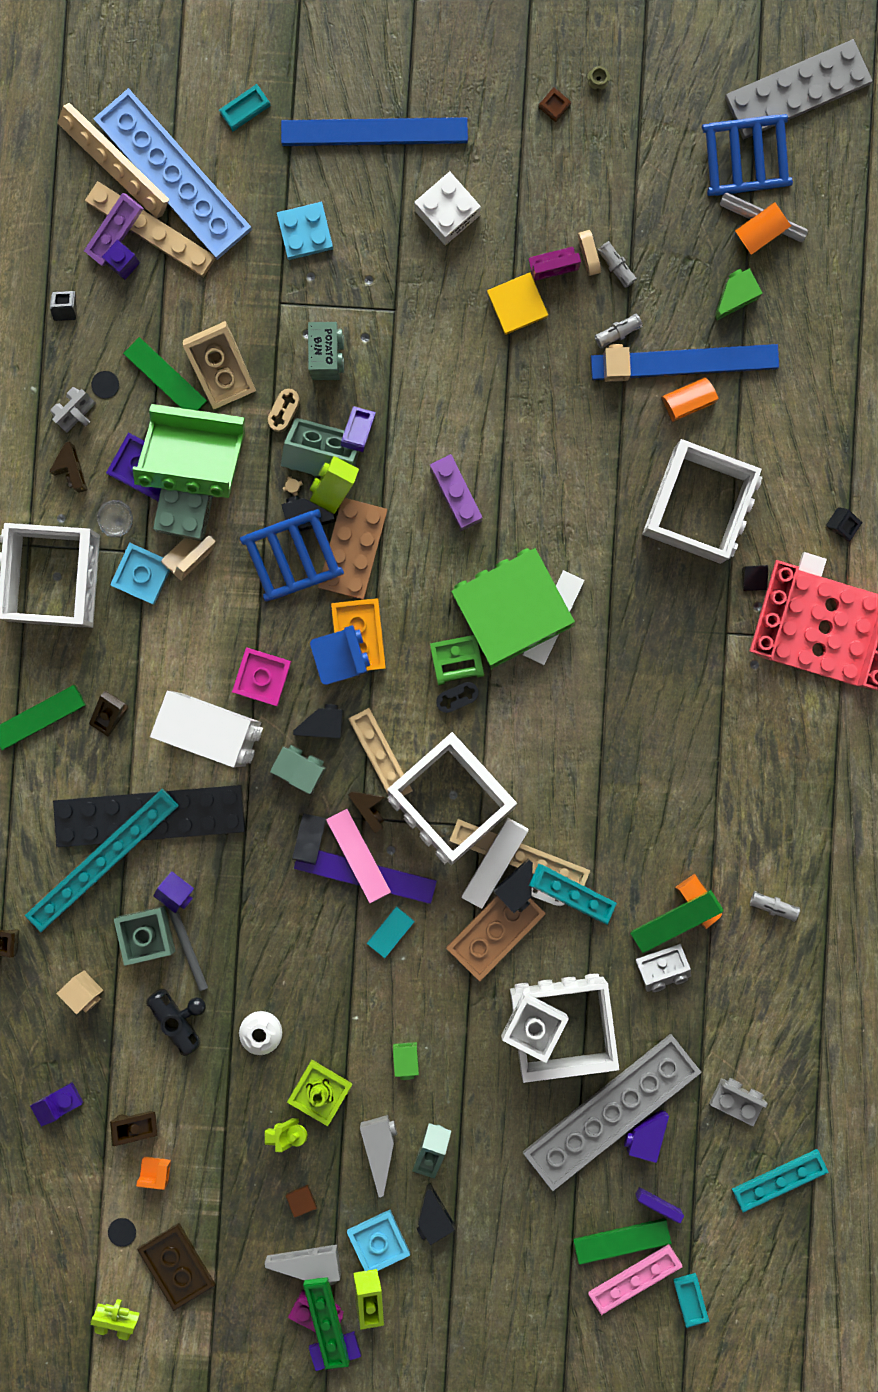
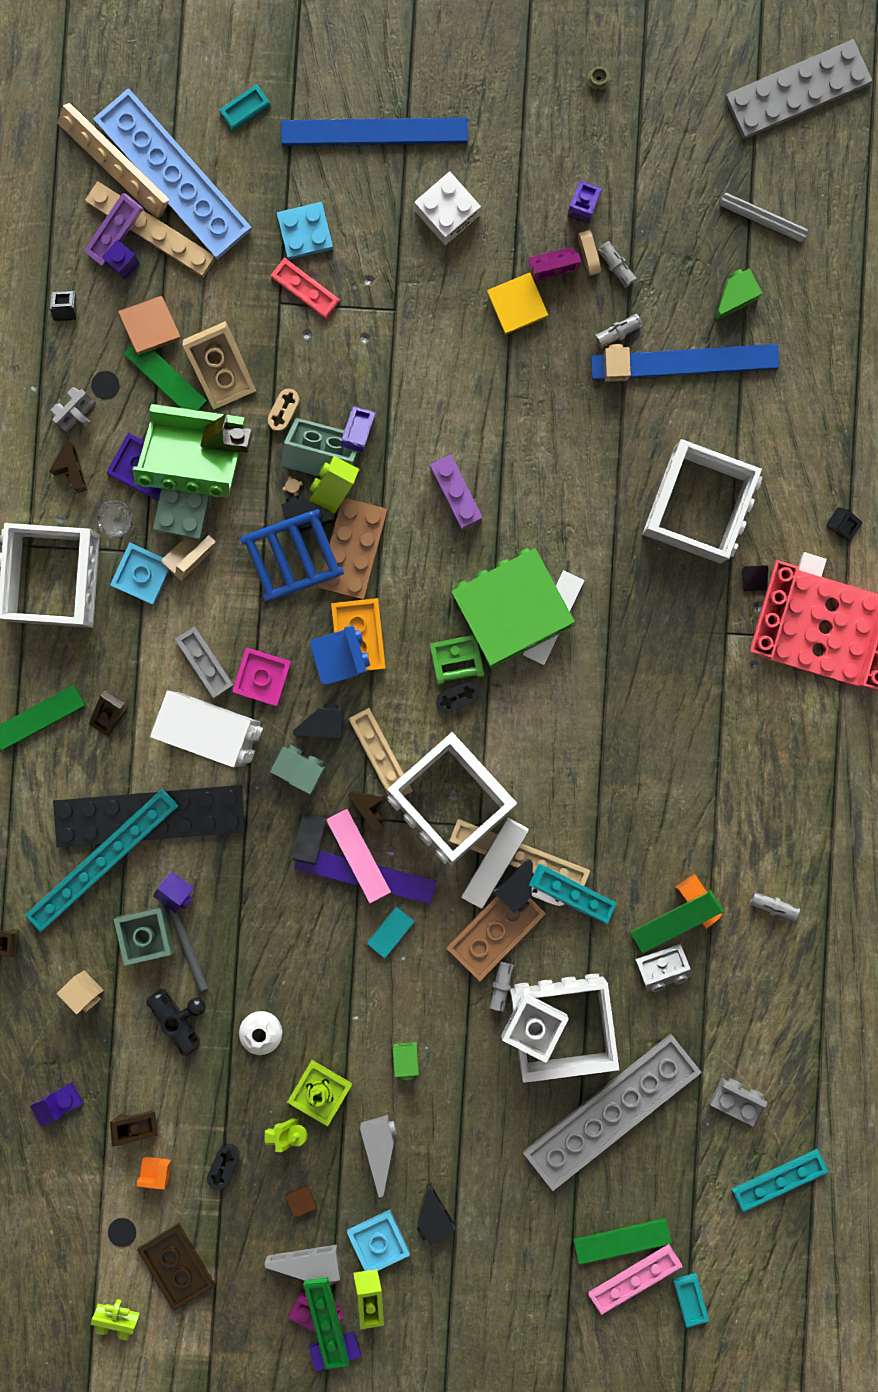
sand green brick [308,322,344,380] -> none
sand green slope [412,1123,451,1179] -> none
reddish brown tile [538,87,571,122] -> none
dark purple slope [624,1110,669,1163] -> none
dark purple tile [635,1187,684,1223] -> none
orange brick [661,378,719,422] -> none
blue bar [702,114,793,196] -> none
orange brick [735,202,791,255] -> none
none -> nougat tile [118,296,180,355]
none -> light grey plate [175,626,234,698]
none -> dark brown slope [201,414,252,453]
none -> black beam [207,1144,239,1190]
none -> coral tile [270,257,340,320]
none -> light grey pin [489,961,514,1011]
none -> dark purple slope [567,181,602,224]

